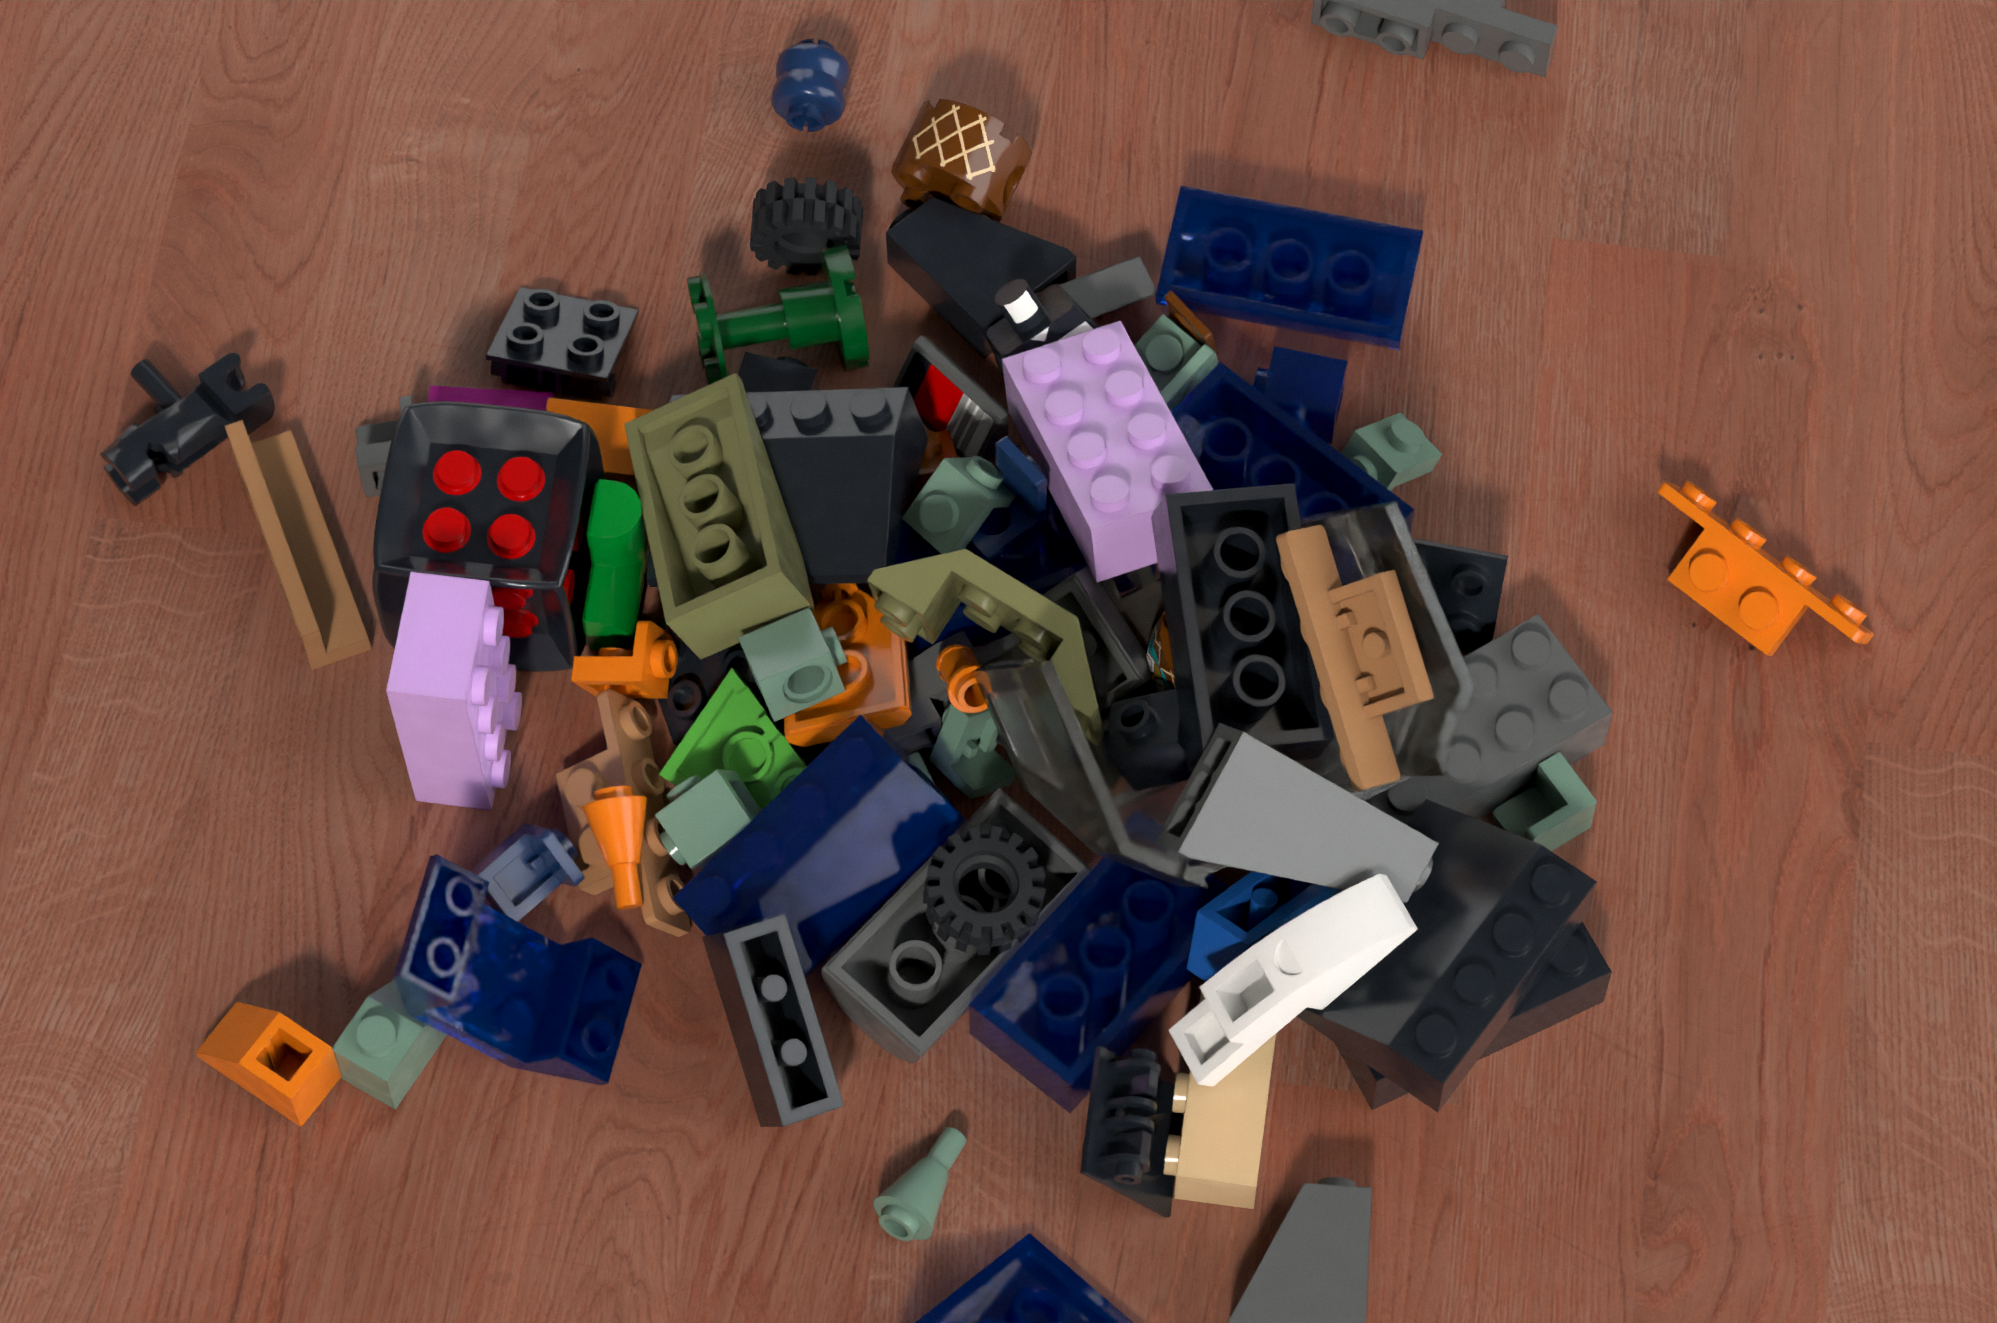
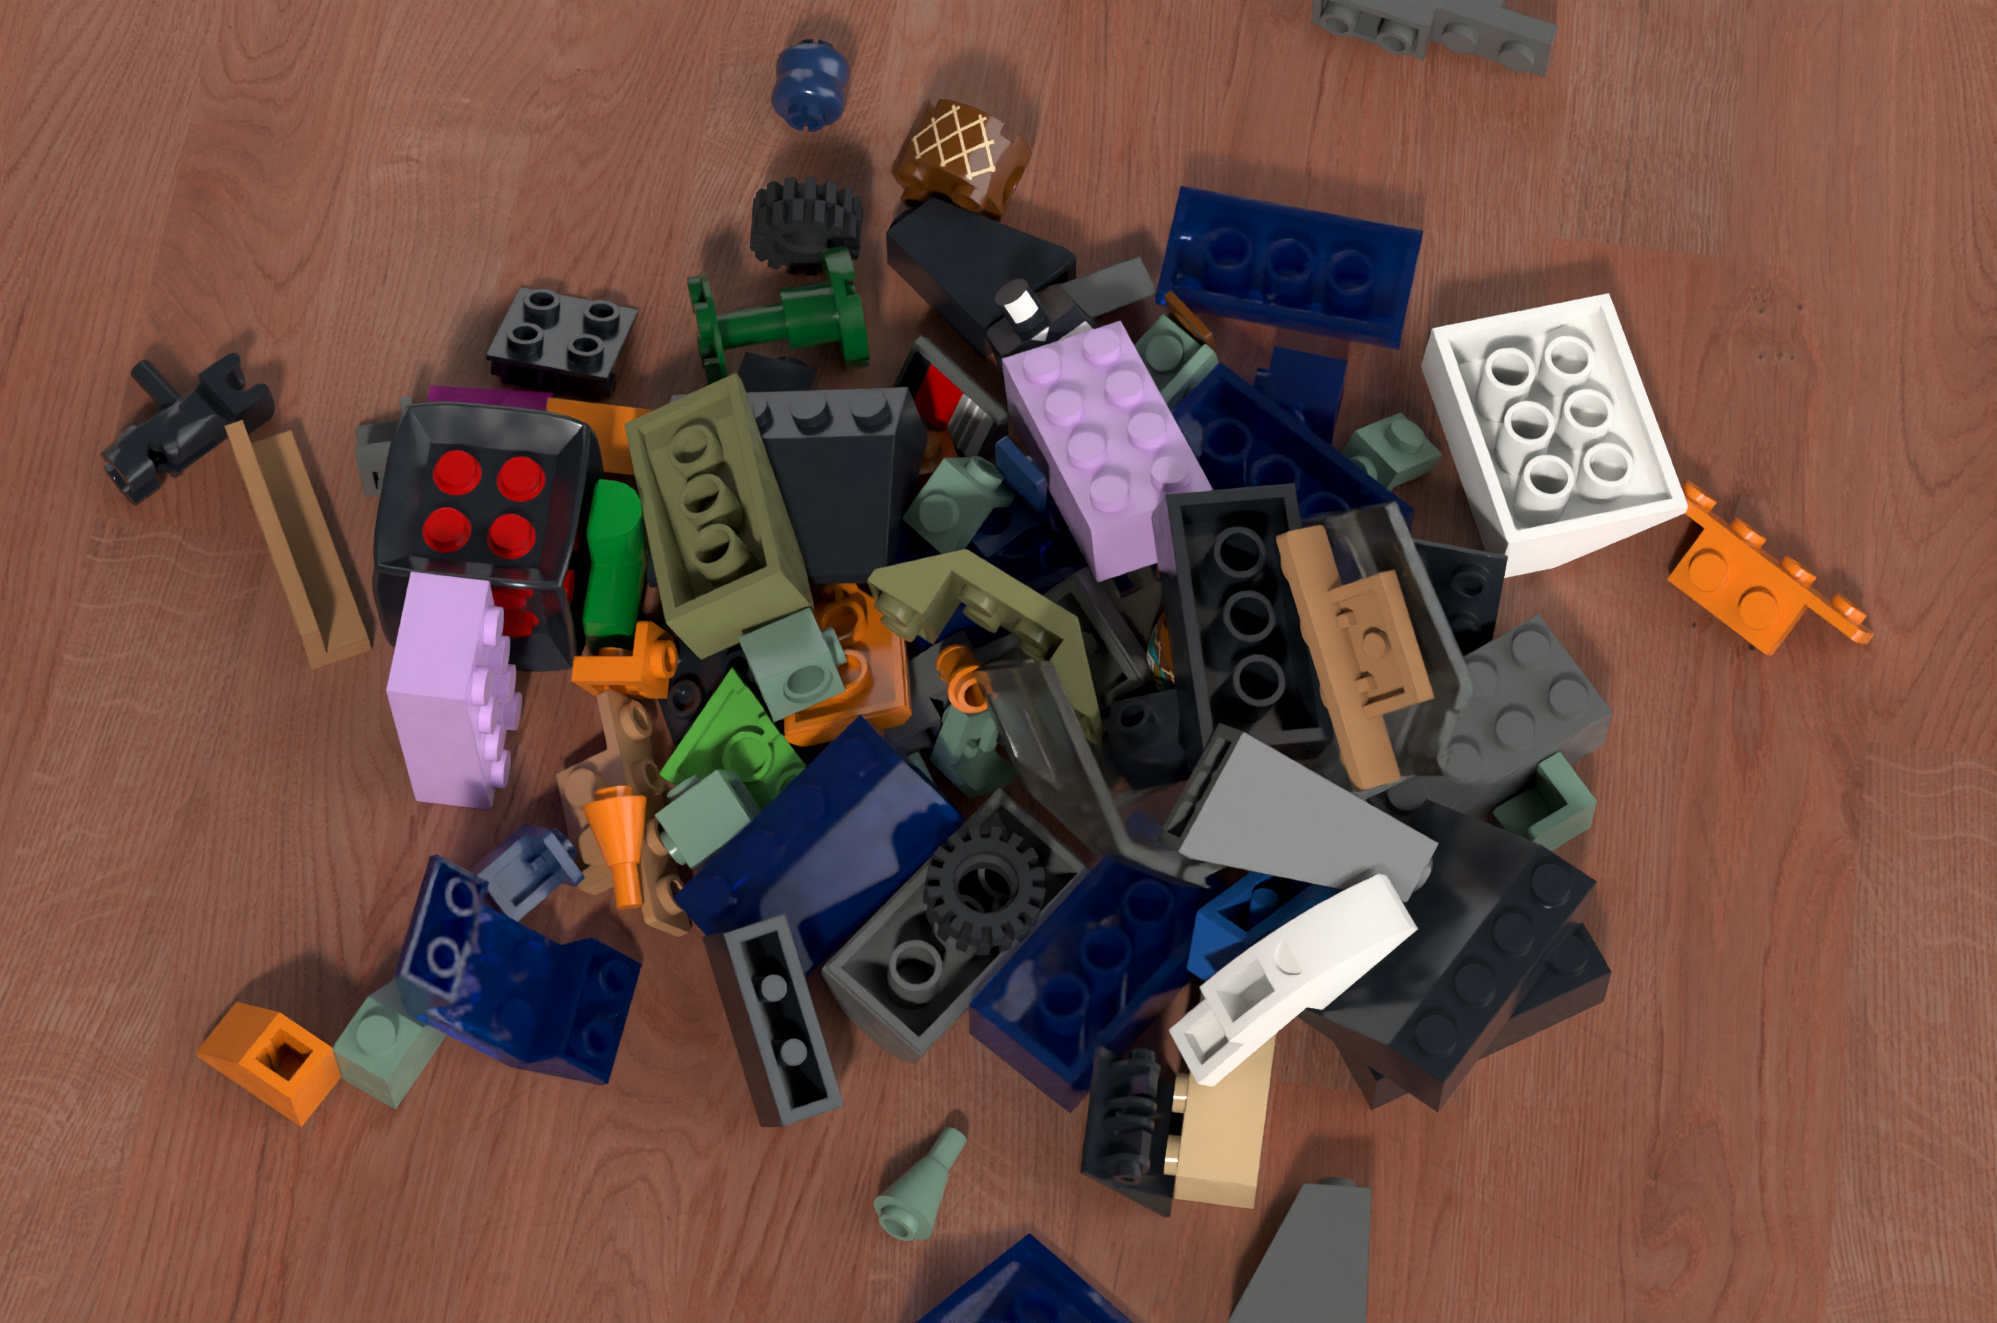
none -> white slope [1421,293,1688,578]

